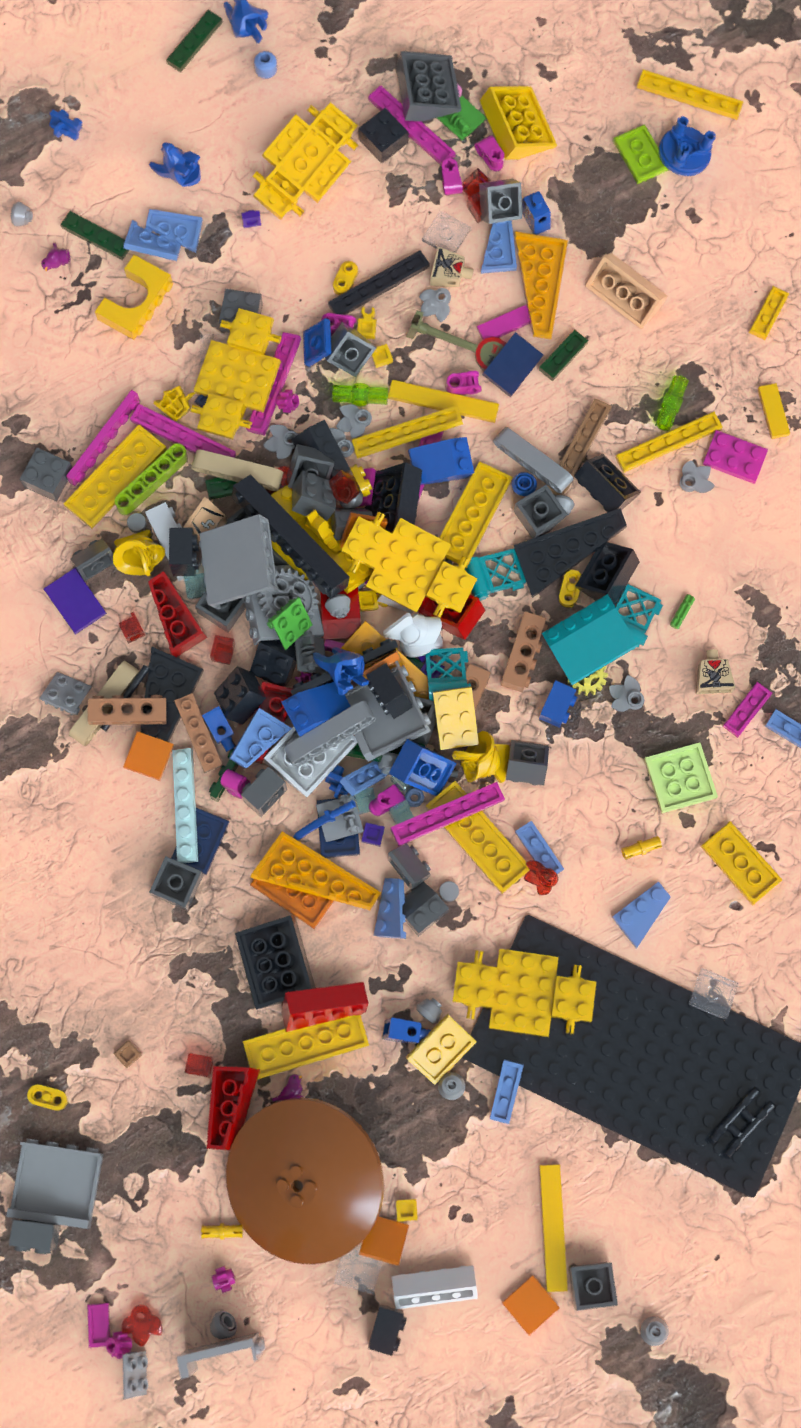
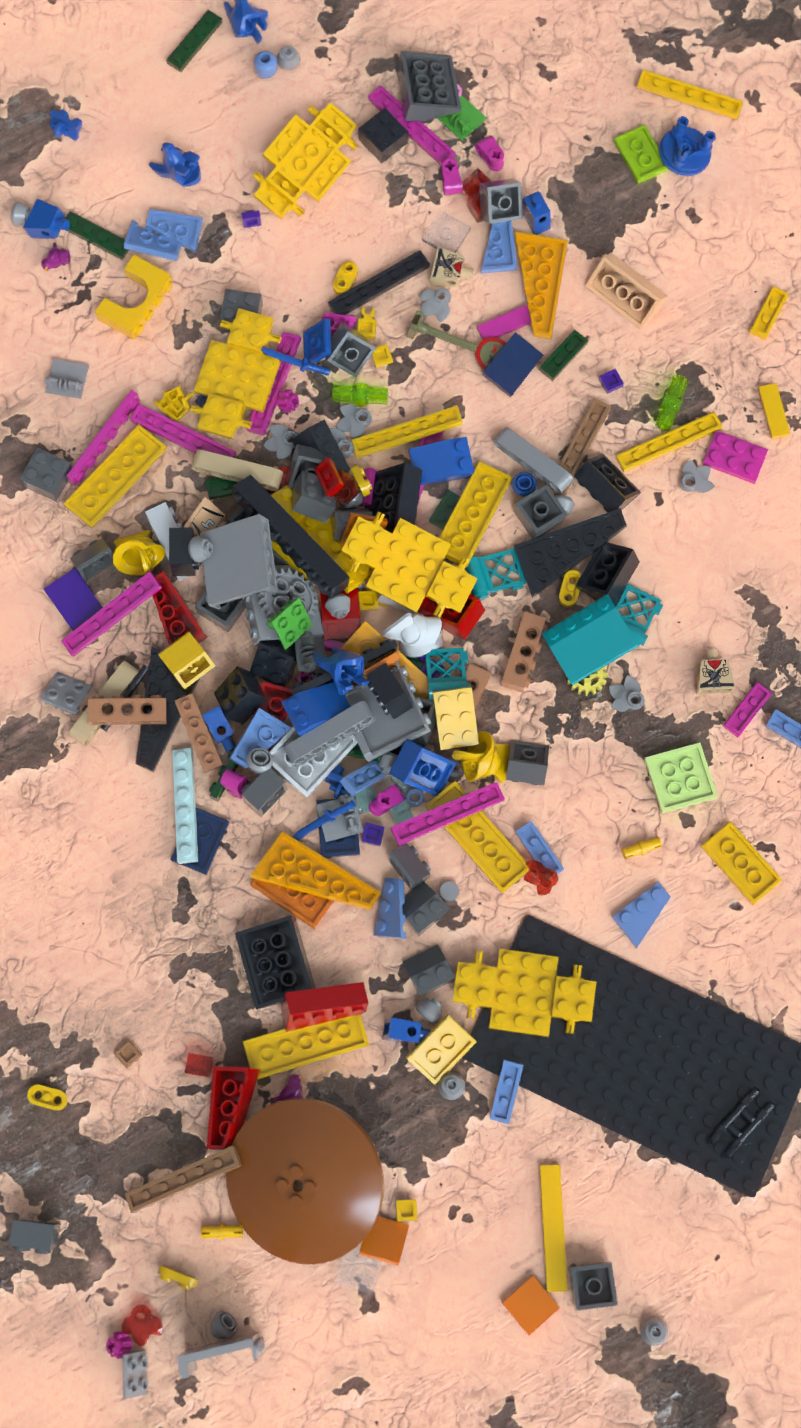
light grey panel [6,1139,103,1229] -> none
dark pink tile [87,1303,110,1348] -> none
lime beam [115,443,188,515] -> none
clear red panel [119,611,145,644] -> none
orange tile [123,731,174,781] -> none
light grey tile [127,513,147,533] -> none
dark grey brick [149,856,204,911] -> none
clear light blue panel [183,573,206,599] -> none
clear red panel [210,635,235,665] -> none
dark pink gear [211,1266,236,1293] -> none
yellow piece [306,509,338,550] -> none
black brick [368,1304,407,1356] -> none
yellow tile [388,380,499,423] -> none
white brick [392,1265,478,1309] -> none
dark pink piece [445,371,482,395] -> none
yellow slope [479,86,557,160] -> none
blue brick [539,680,578,728] -> none
bright green axle [670,594,695,629] -> none
clear tile [689,968,739,1020] -> none
none -> blue torso [23,199,70,239]
none -> light grey hinge [45,359,89,399]
none -> dark pink plate [61,571,162,657]
none -> medium nougat plate [125,1146,242,1213]
none -> yellow plate [157,1265,198,1290]
none -> yellow slope [158,631,215,689]
none -> light grey cone [188,536,213,563]
none -> light grey cone [246,748,273,773]
none -> blue sword [261,346,330,376]
none -> light grey cone [277,46,301,70]
none -> red plate [314,457,344,498]
none -> dark grey slope [402,944,455,998]
none -> clear green plate [429,490,460,530]
none -> dark purple plate [599,368,624,394]

